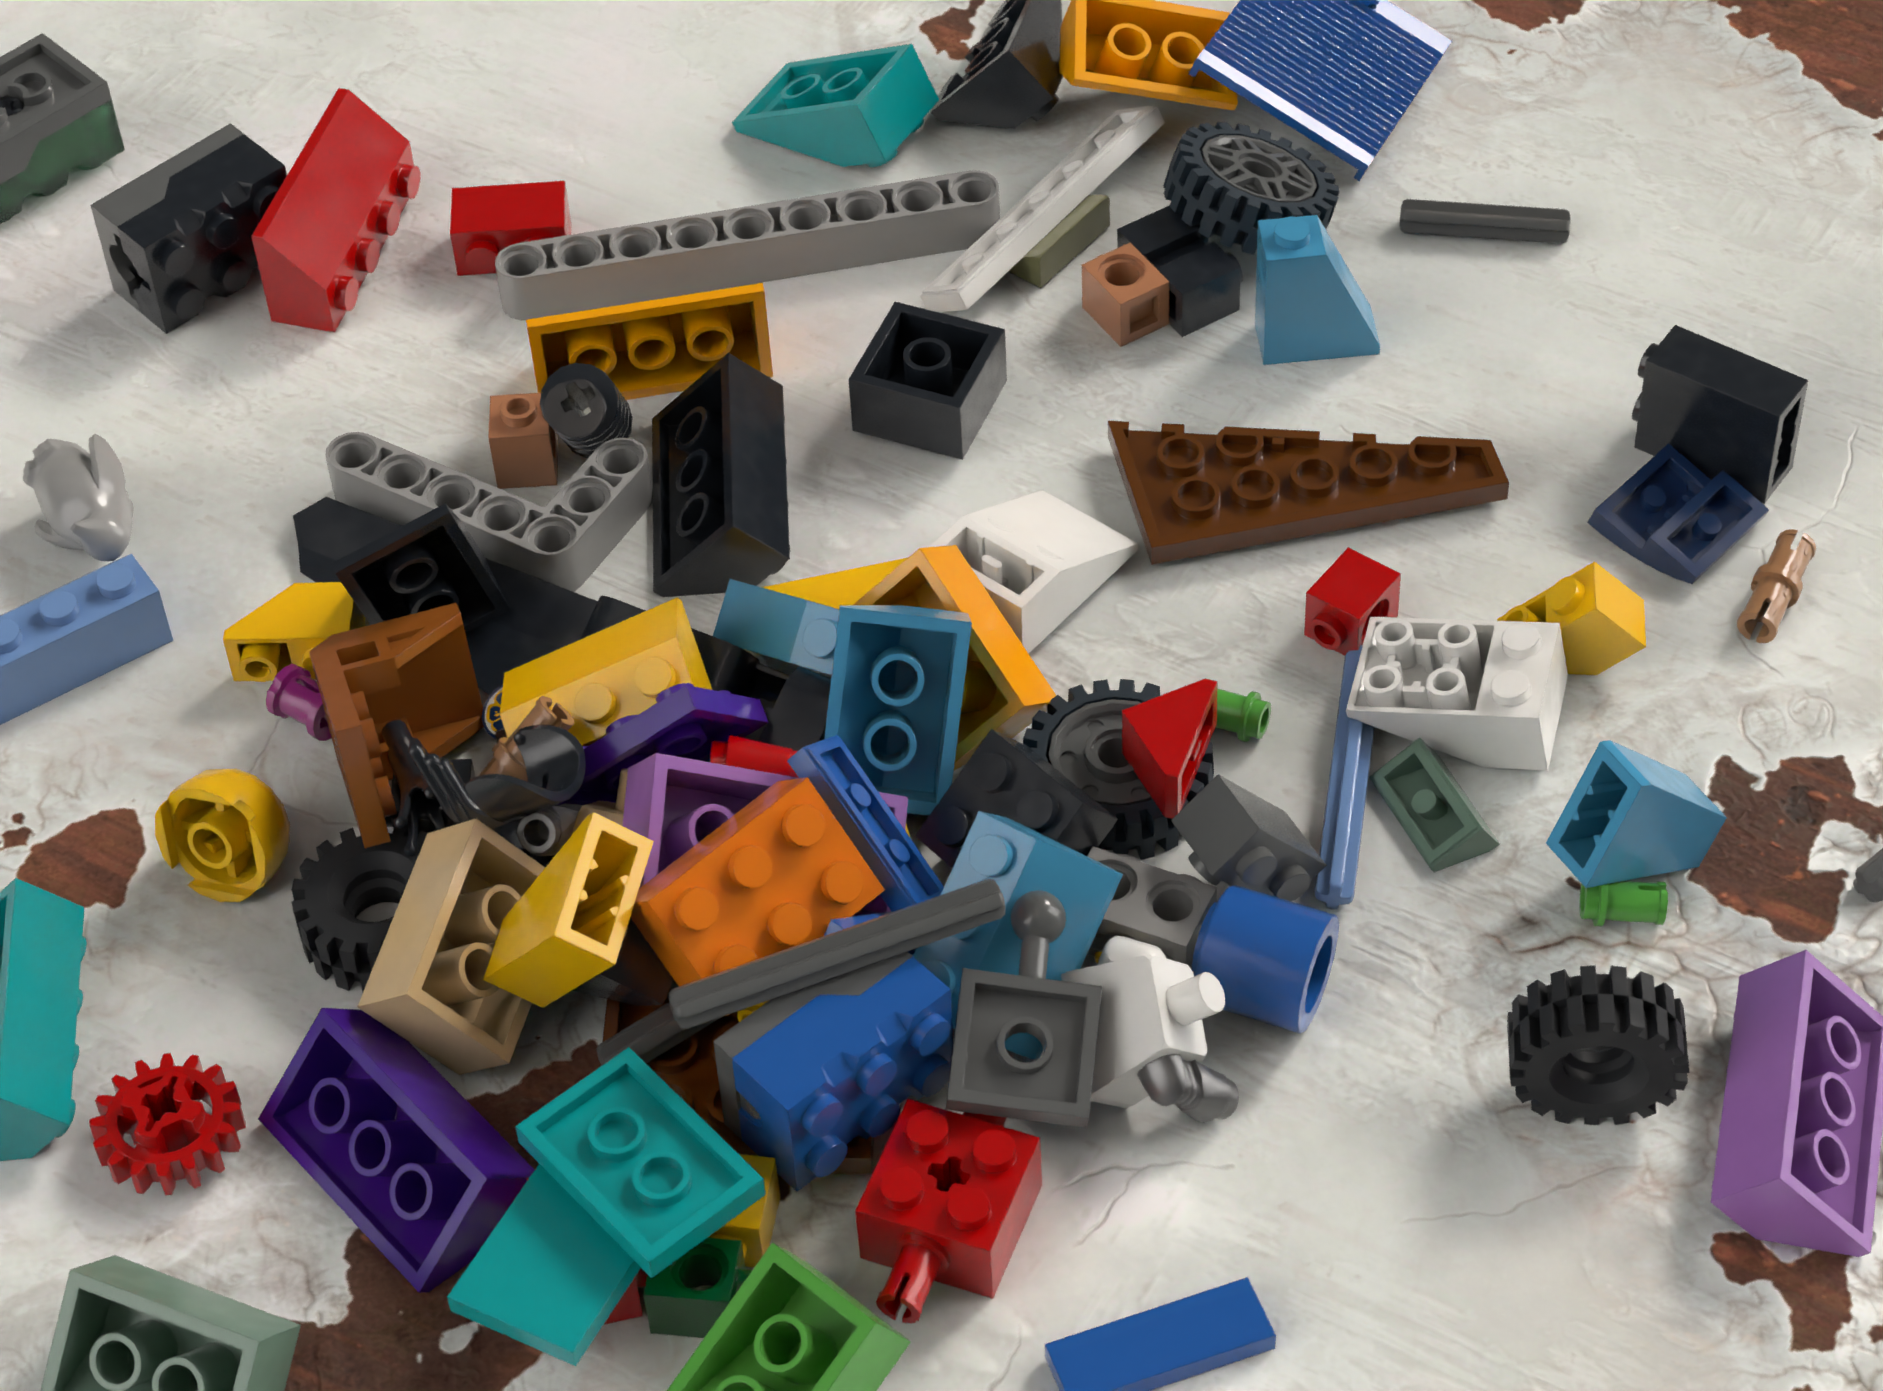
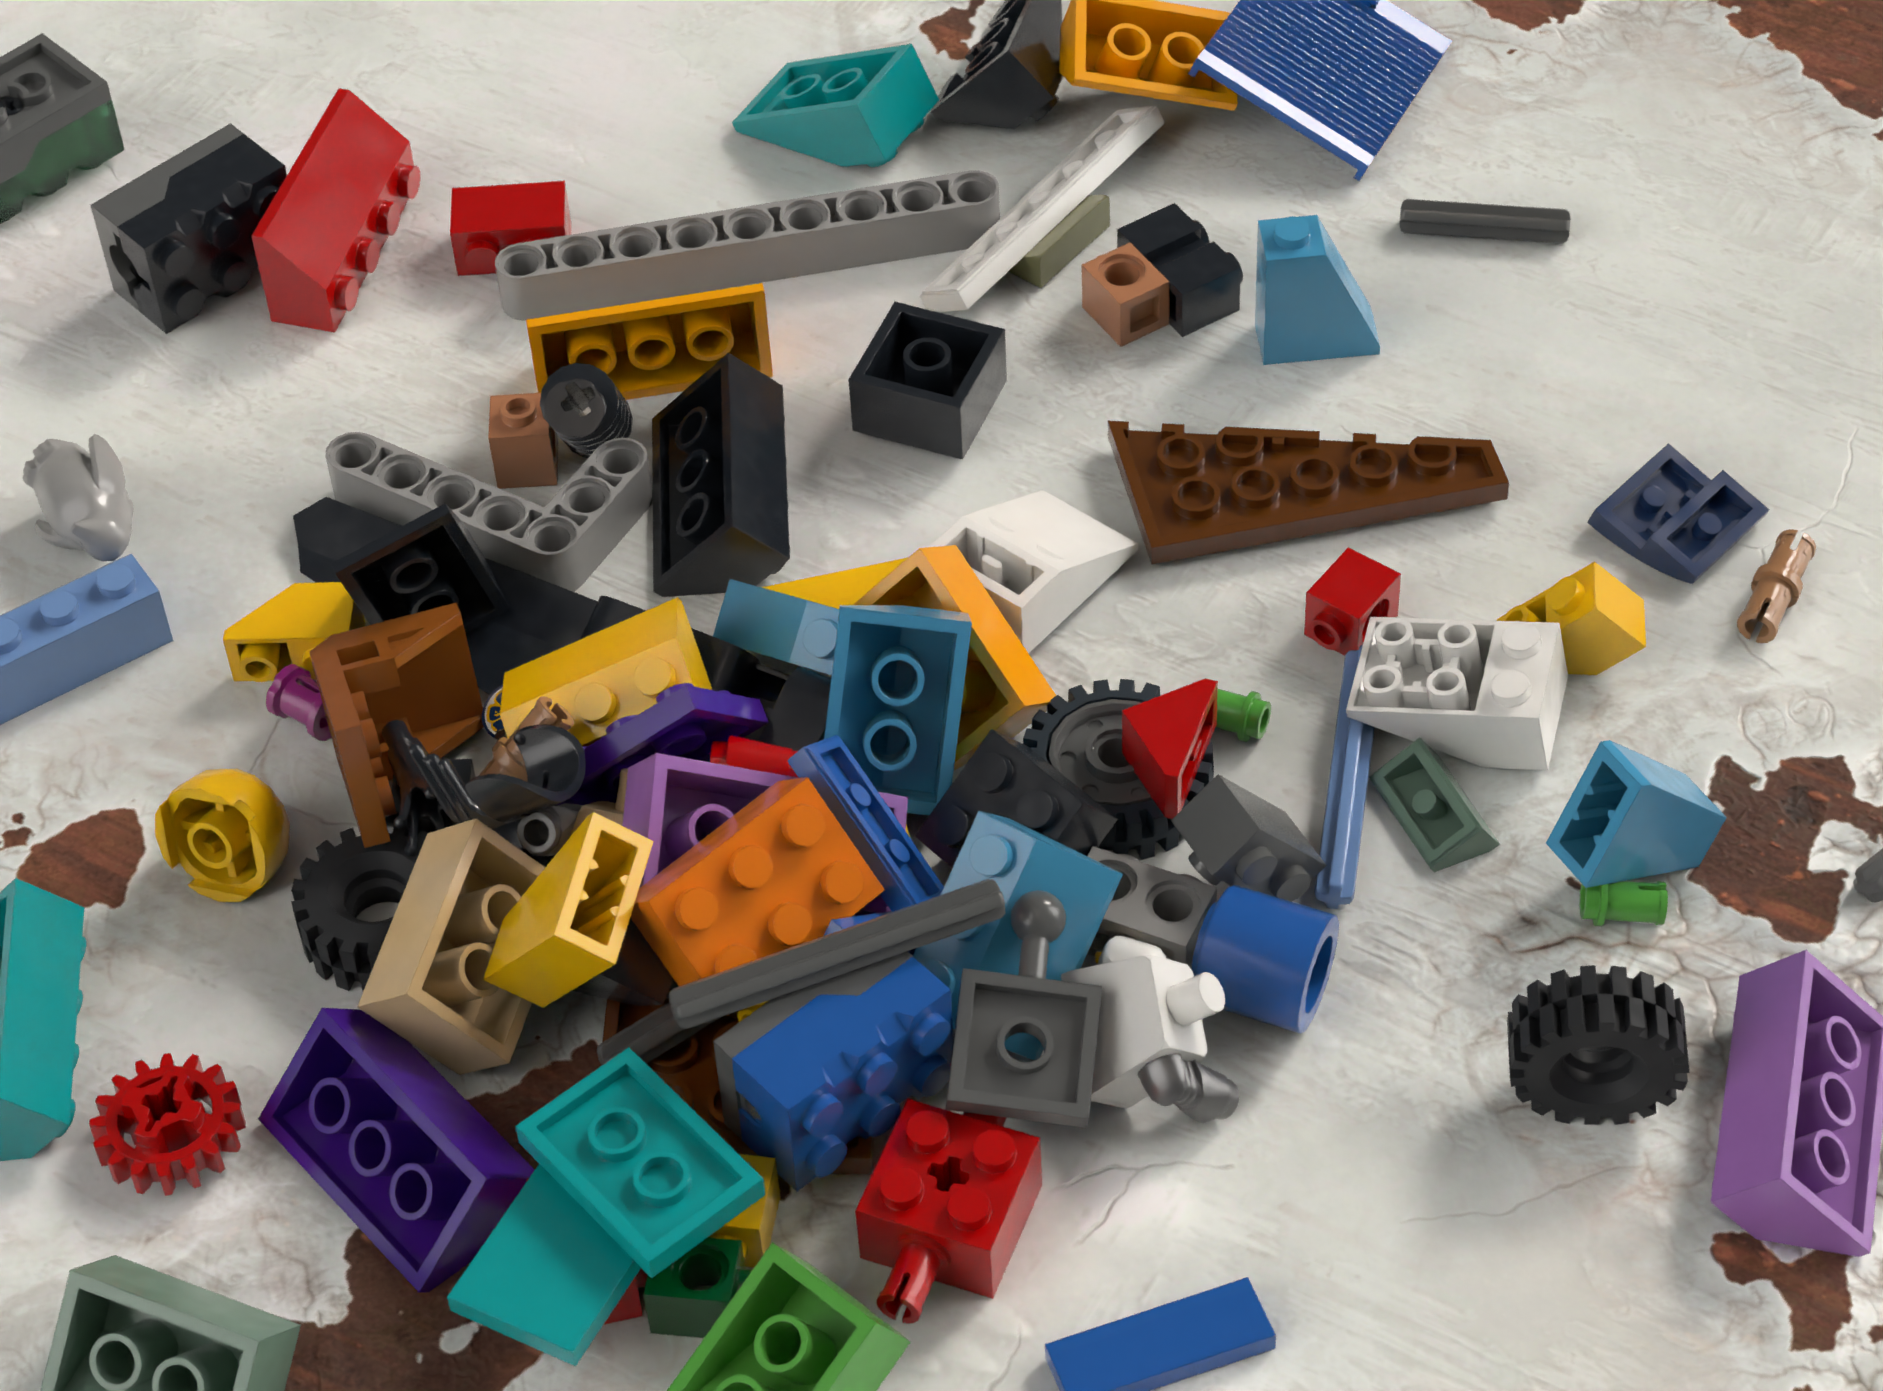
black wheel [1163,122,1339,255] -> none
black brick [1632,325,1808,504] -> none

